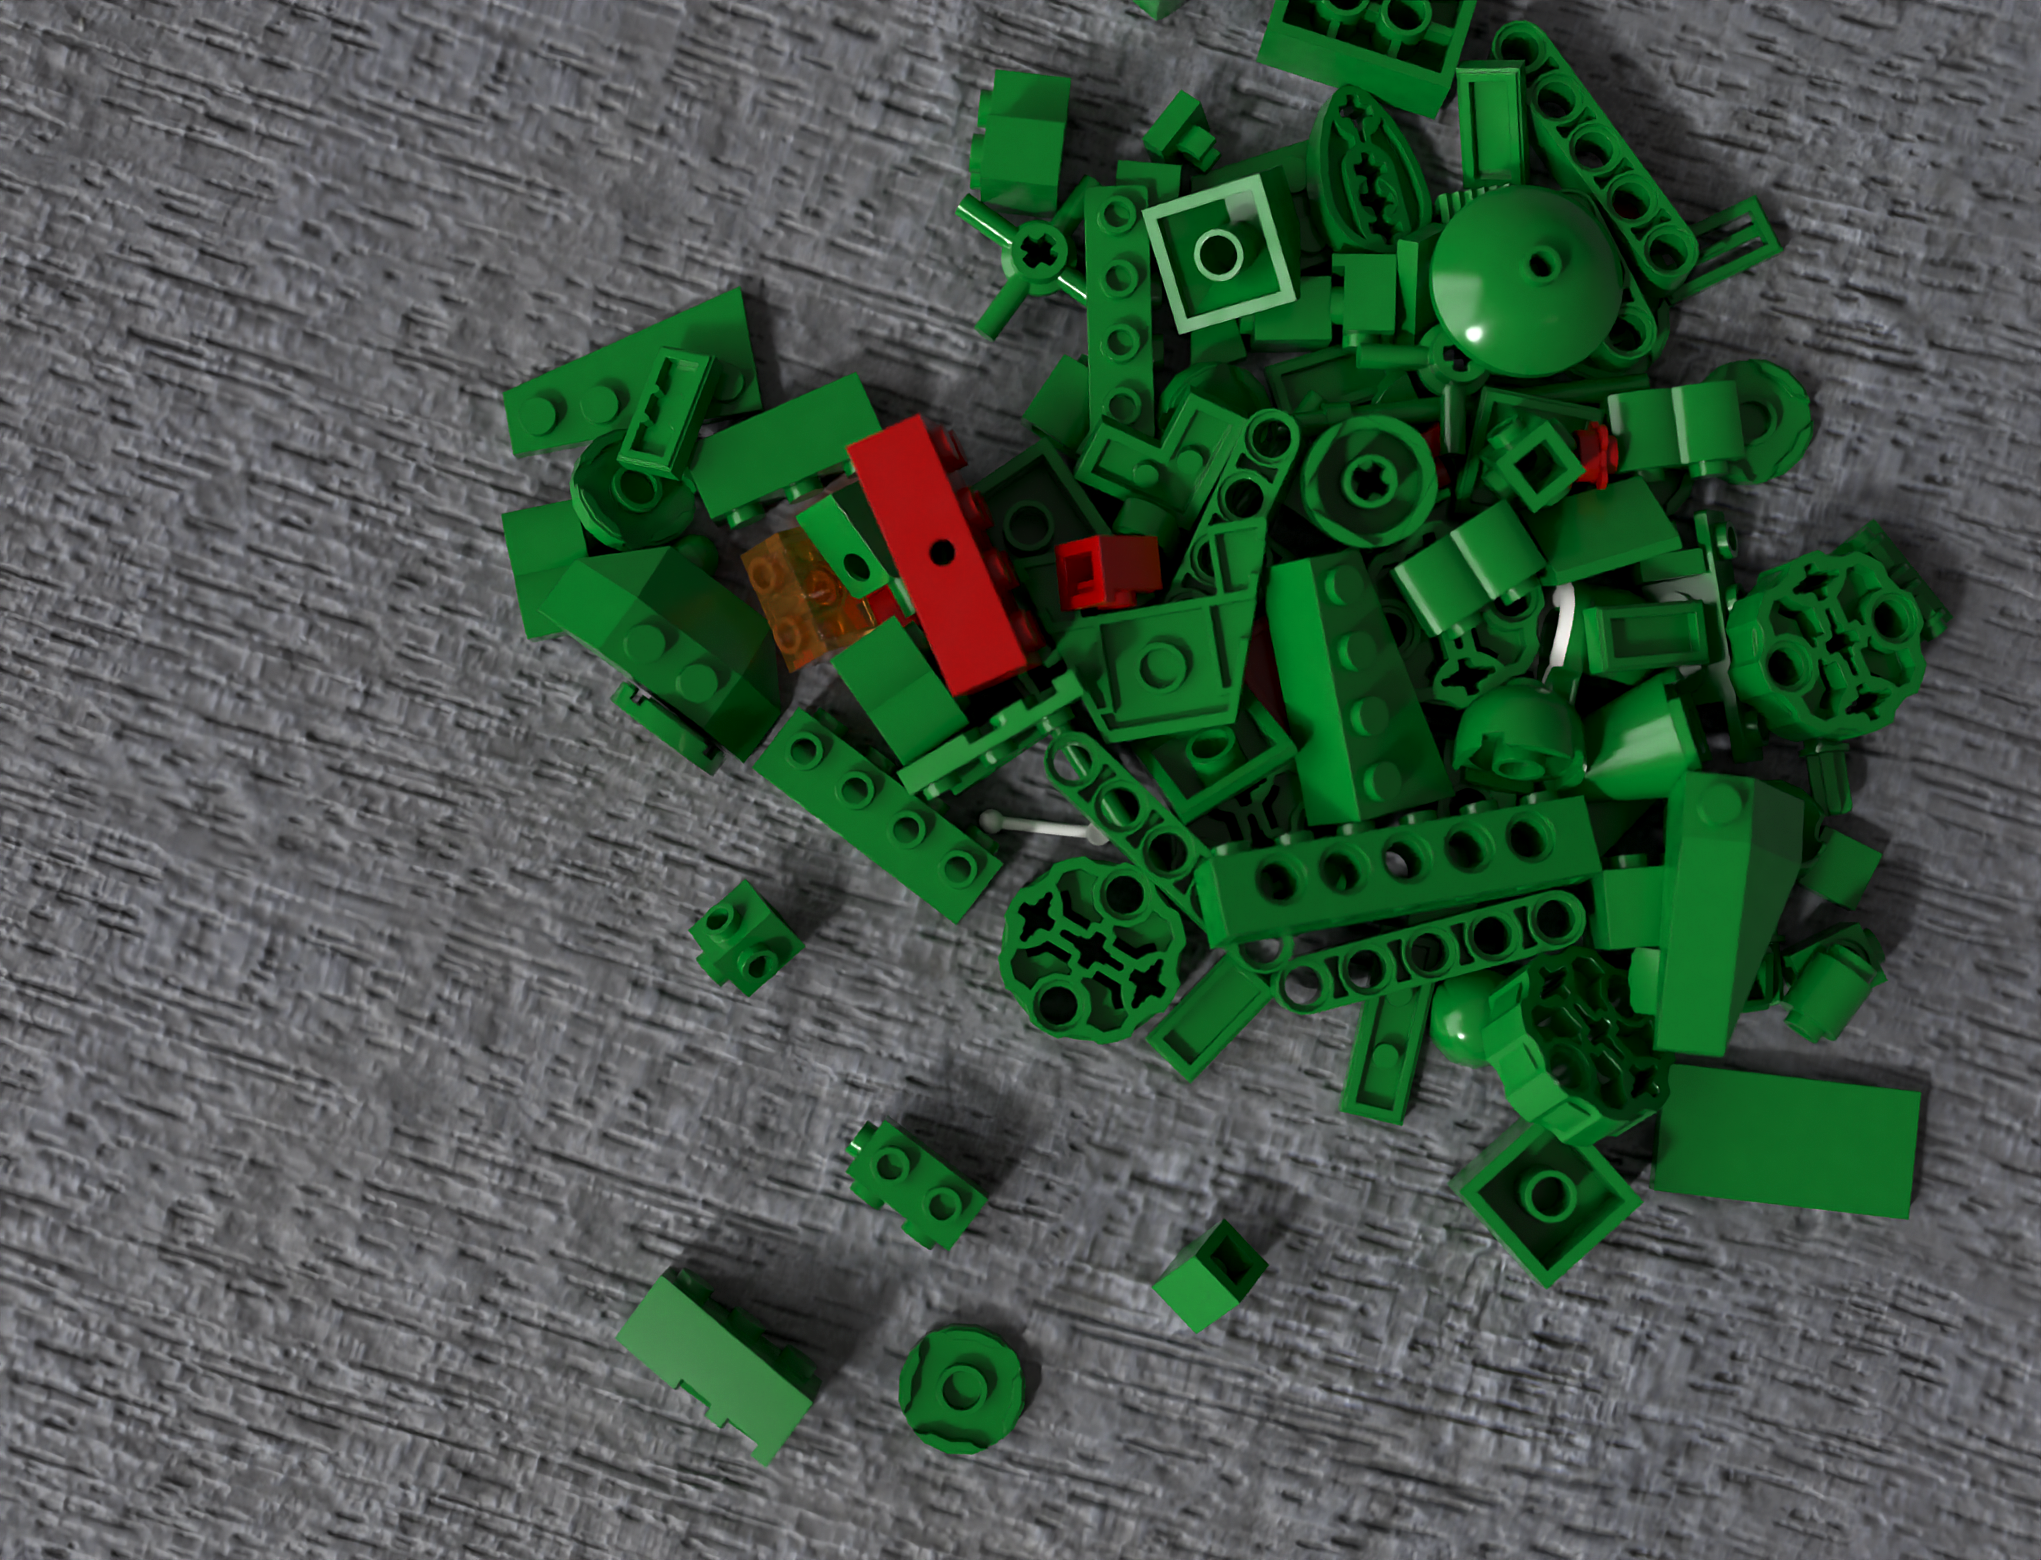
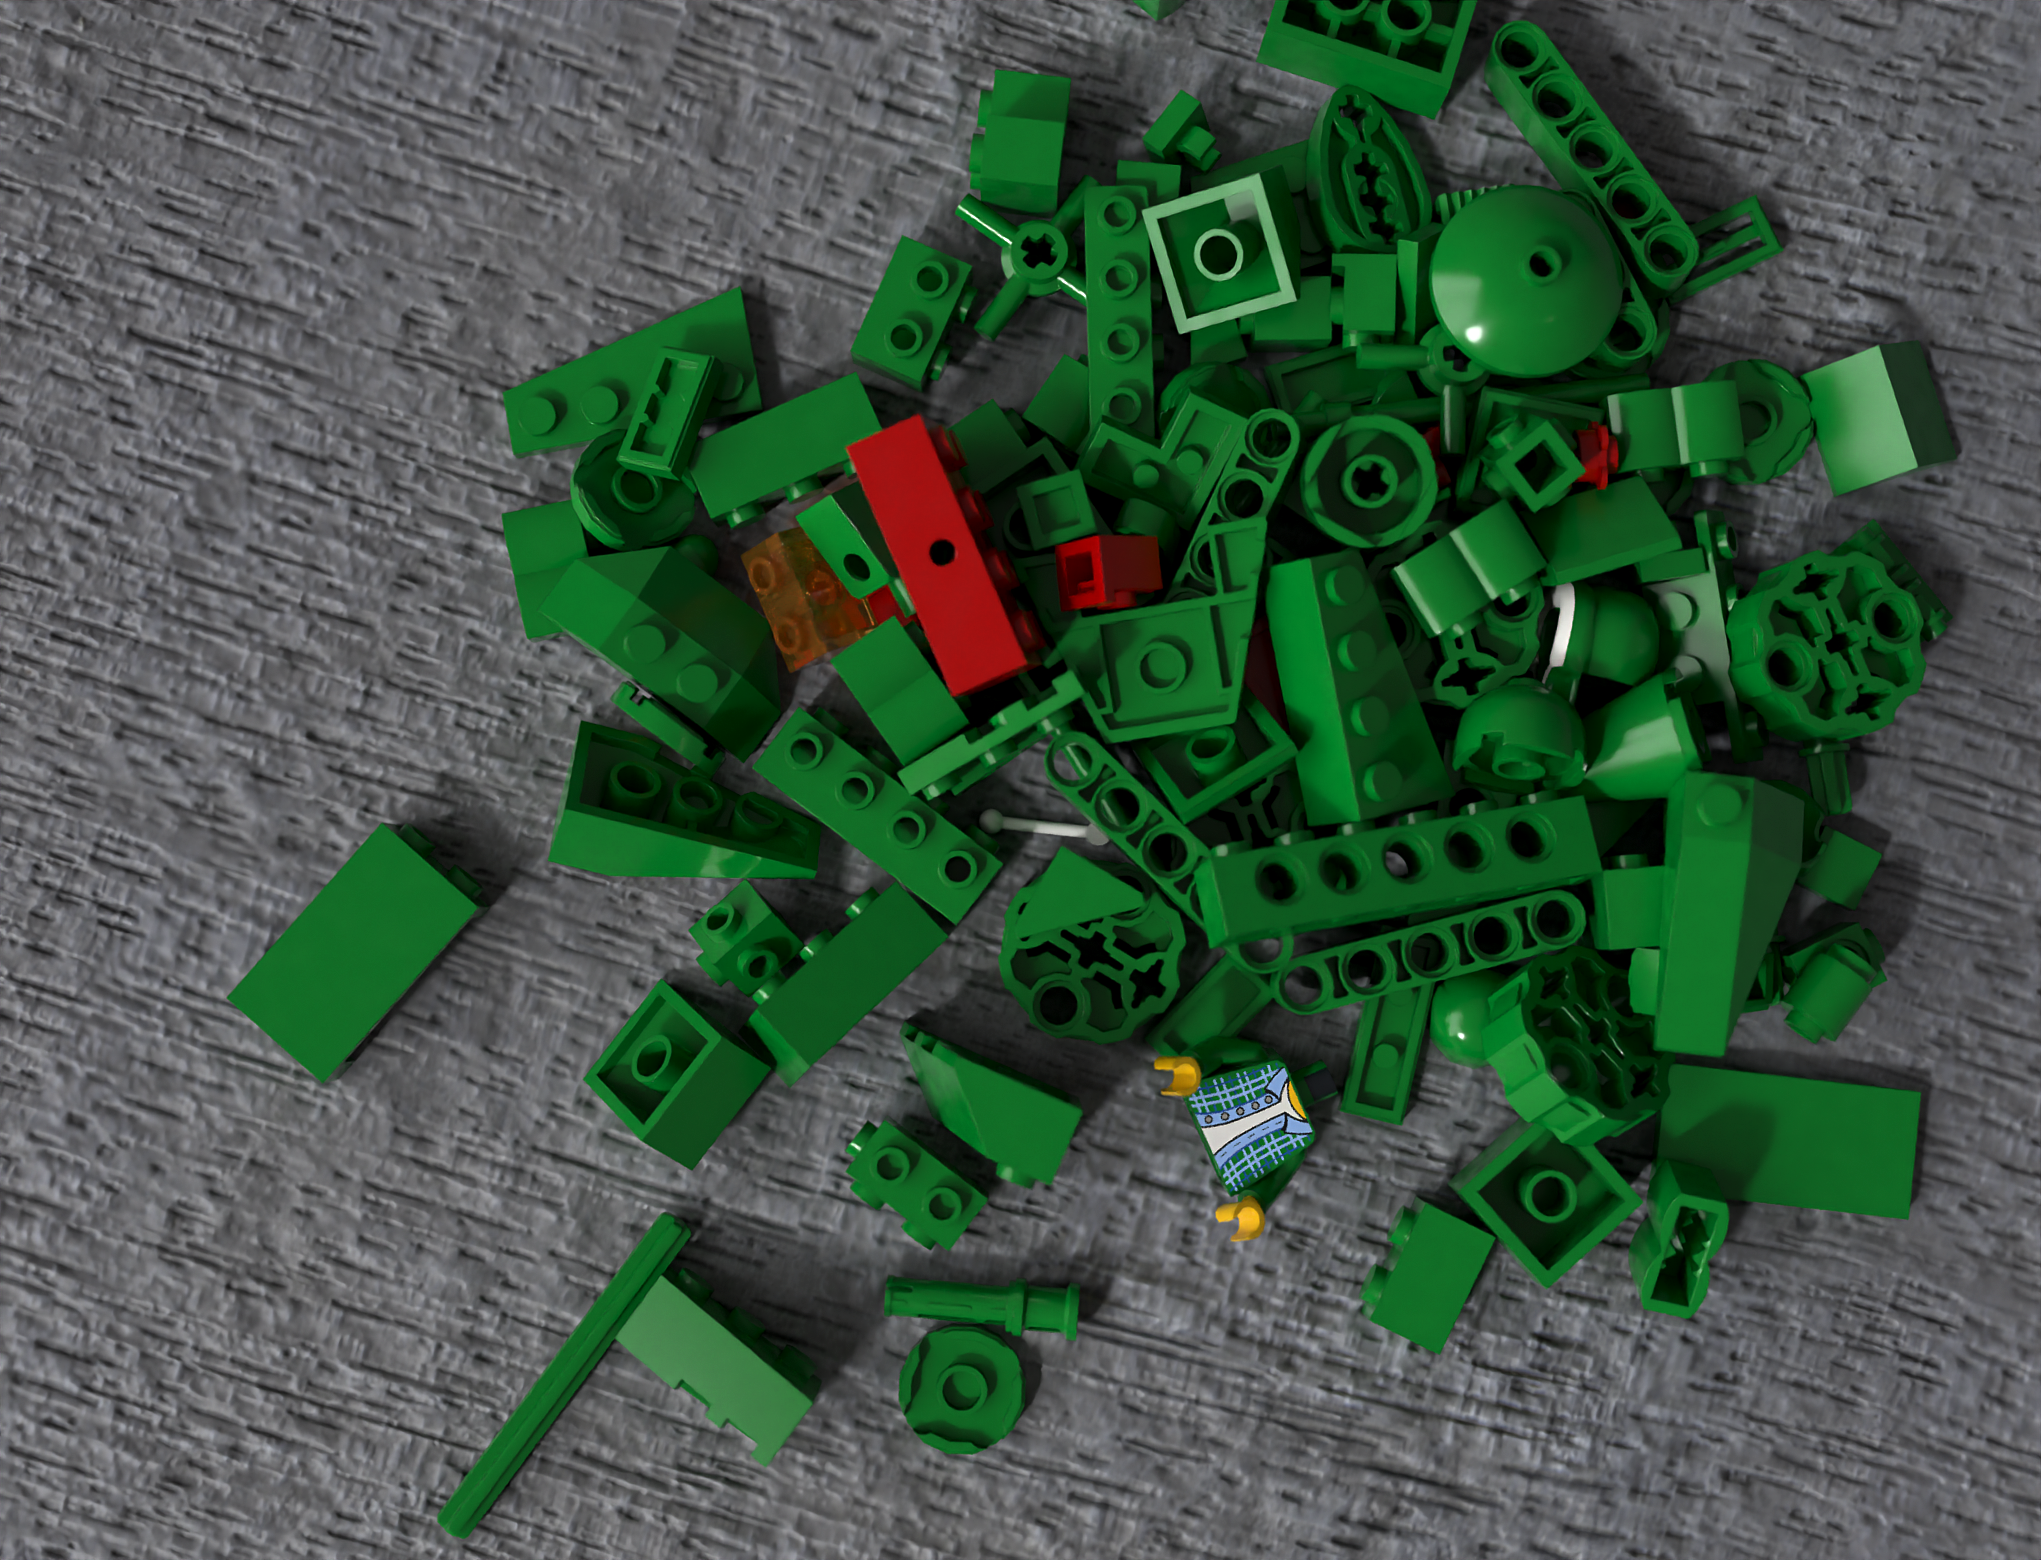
green brick [1152,1218,1269,1334] -> none
green tile [1456,60,1531,190] -> none
green tile [1583,599,1710,674] -> none
none -> green panel [226,822,490,1083]
none -> green axle [437,1211,692,1539]
none -> green wedge [548,720,821,879]
none -> green slope [583,978,771,1171]
none -> green wedge [738,881,949,1088]
none -> green brick [850,235,979,393]
none -> green pin [884,1274,1081,1341]
none -> green wedge [899,1021,1083,1190]
none -> green brick [947,399,1032,487]
none -> green slope [1014,846,1145,939]
none -> green tile [1016,469,1098,554]
none -> torso [1154,1035,1338,1242]
none -> green brick [1359,1196,1496,1355]
none -> green brick [1628,1159,1729,1319]
none -> green slope [1796,340,1957,497]

